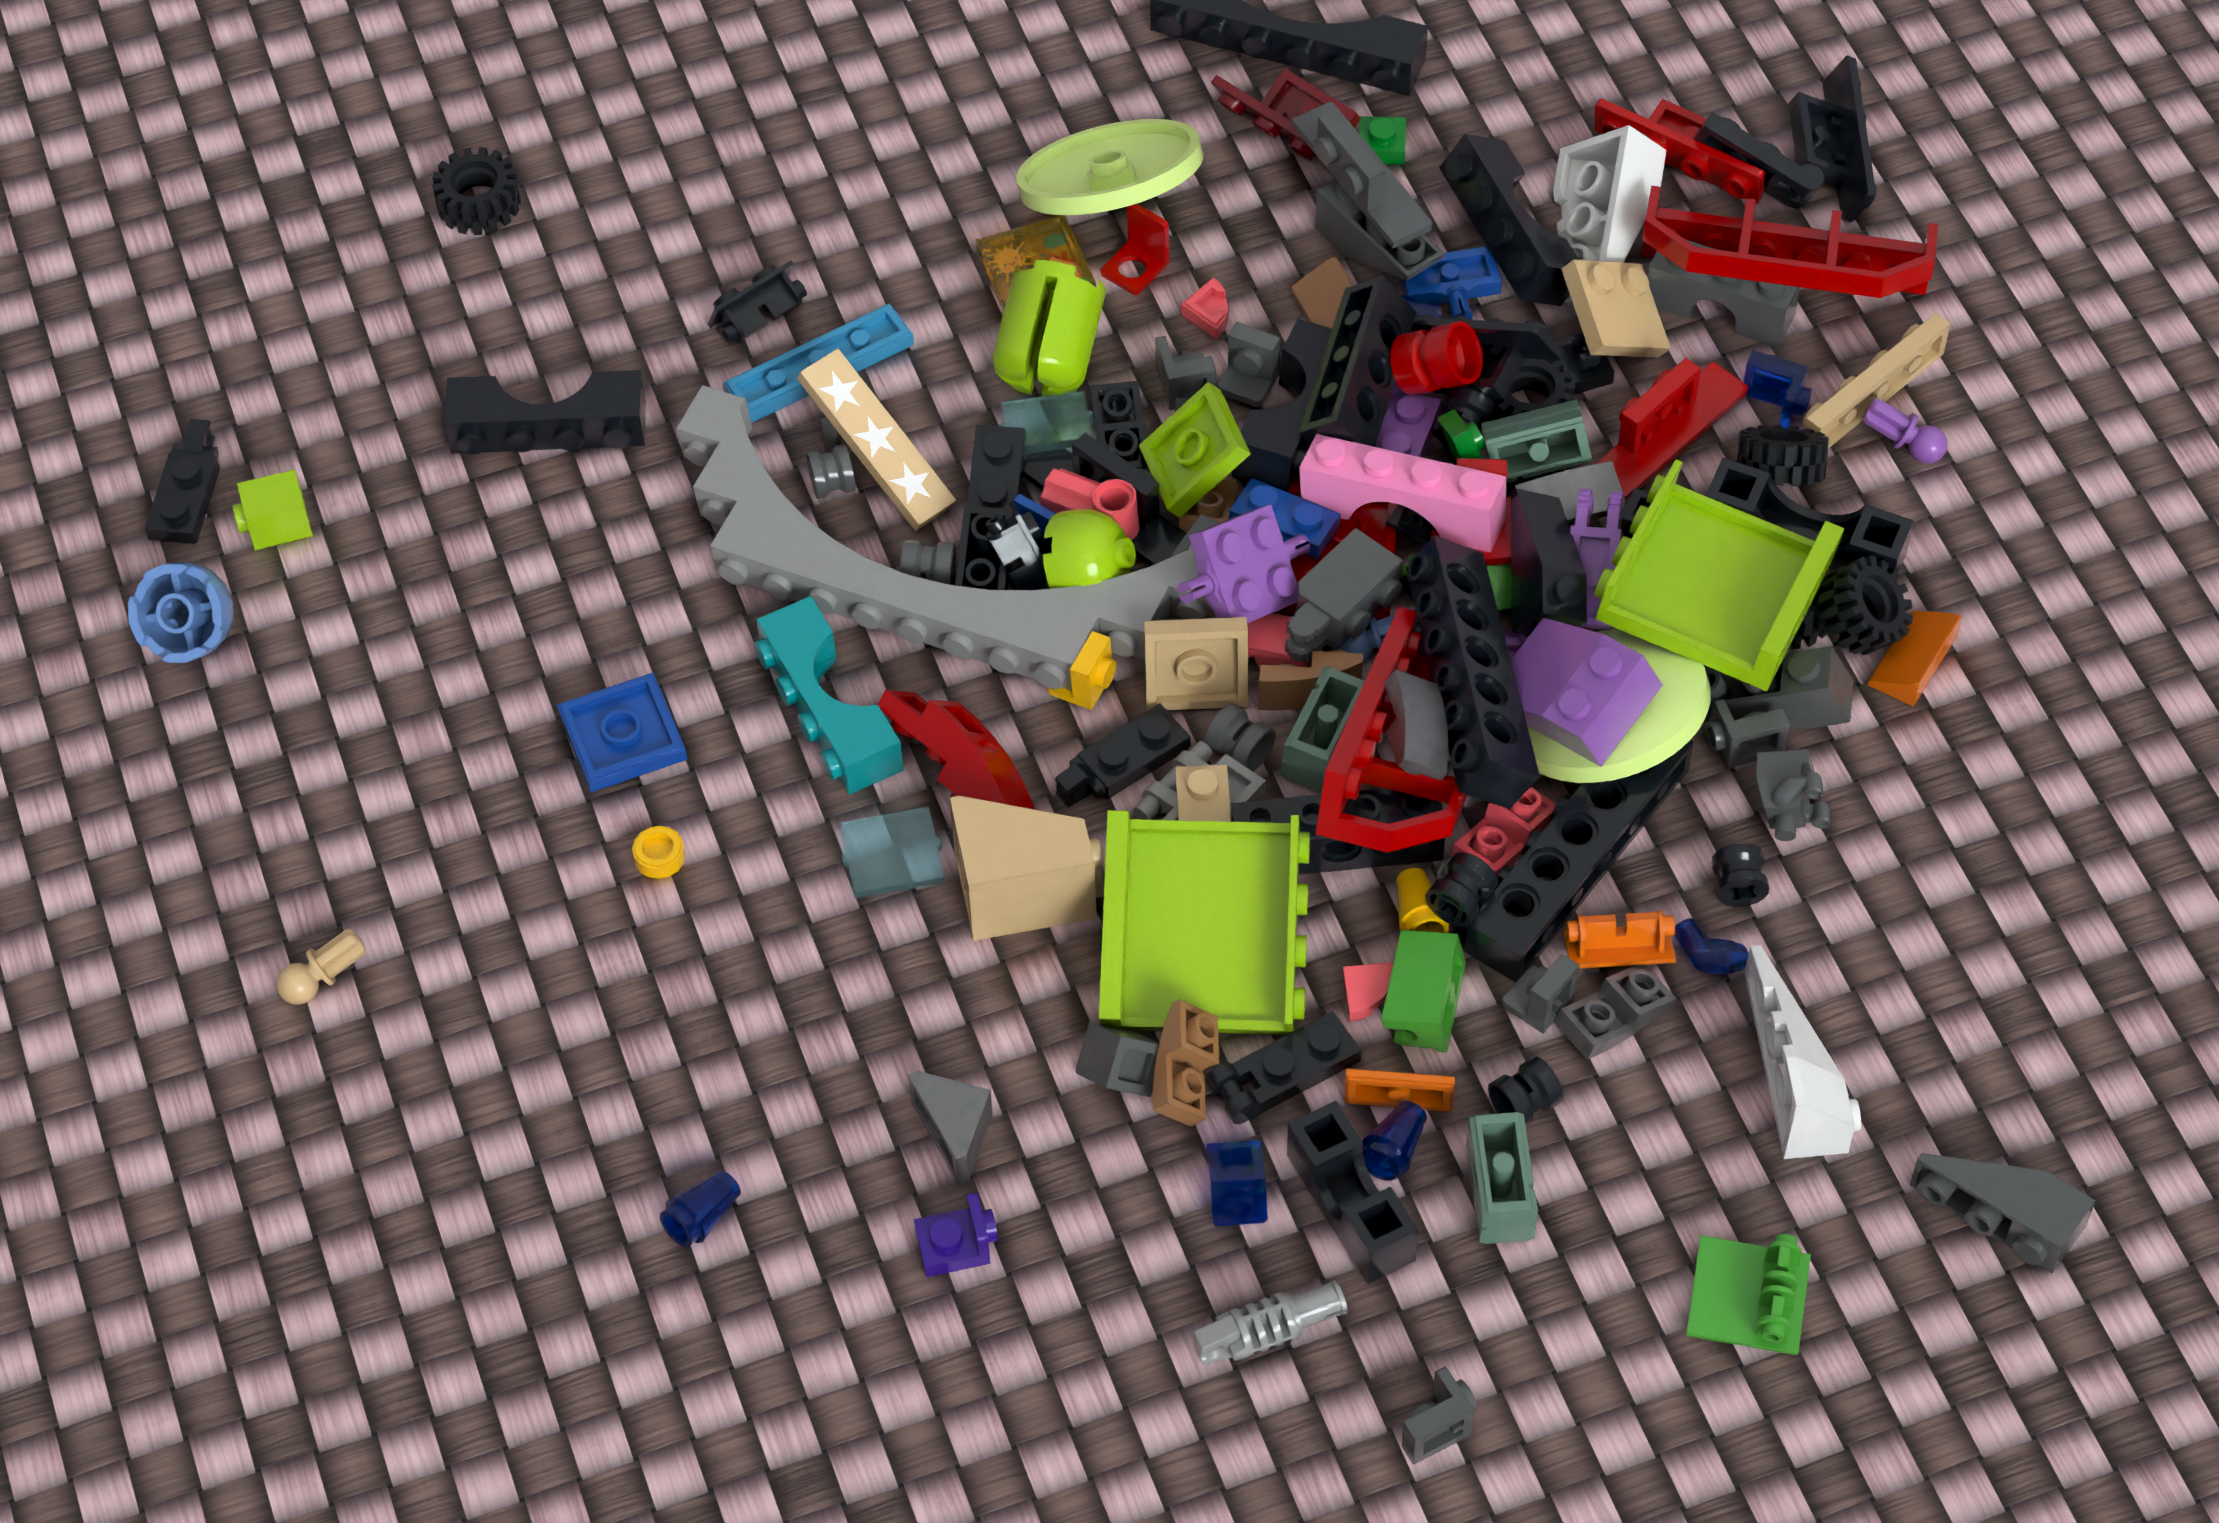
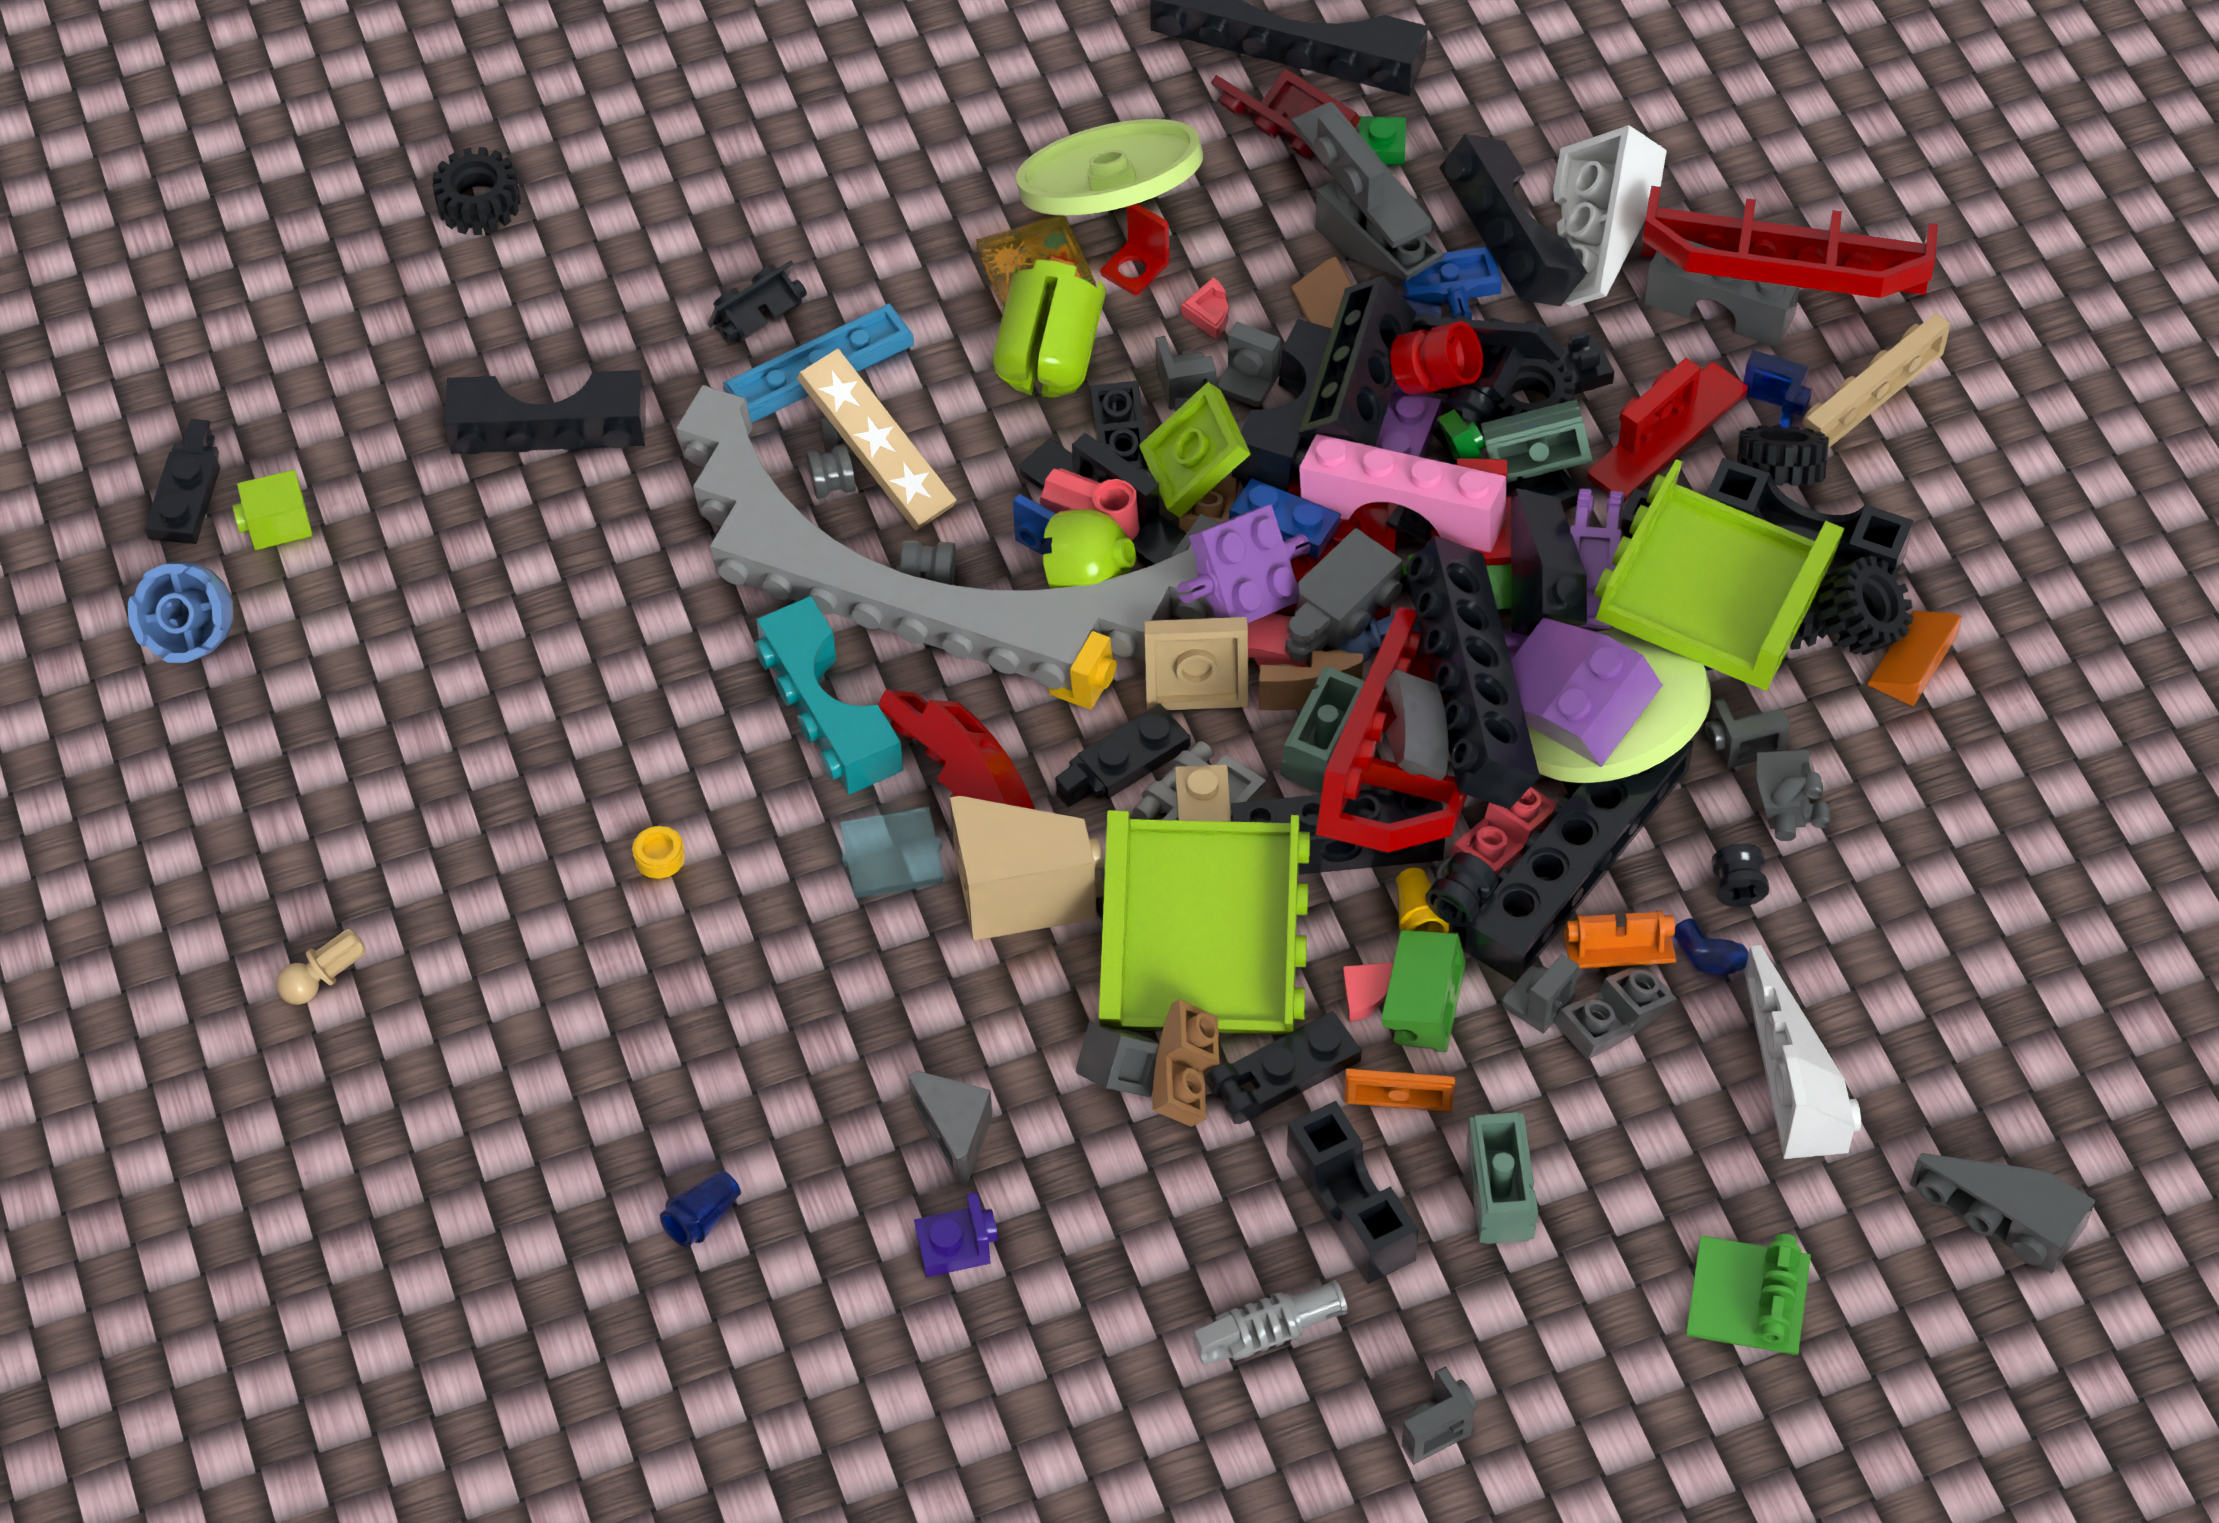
blue plate [557,673,688,792] -> none
black slope [955,425,1026,590] -> none
black hinge [985,501,1050,590] -> none
clear light blue piece [999,391,1094,454] -> none
dark grey wheel [1204,703,1276,771] -> none
clear blue bracket [1207,1140,1268,1226] -> none
clear blue cone [1362,1101,1427,1181] -> none
black wheel [1488,1056,1564,1124] -> none
flat silver slope [1515,461,1626,524] -> none
tan plate [1561,259,1671,358] -> none
red bracket [1594,99,1765,204] -> none
black plate [1693,111,1824,209] -> none
dark grey slope [1705,646,1854,730] -> none
black bracket [1788,55,1877,223] -> none
medium lavender axle [1863,399,1947,464] -> none

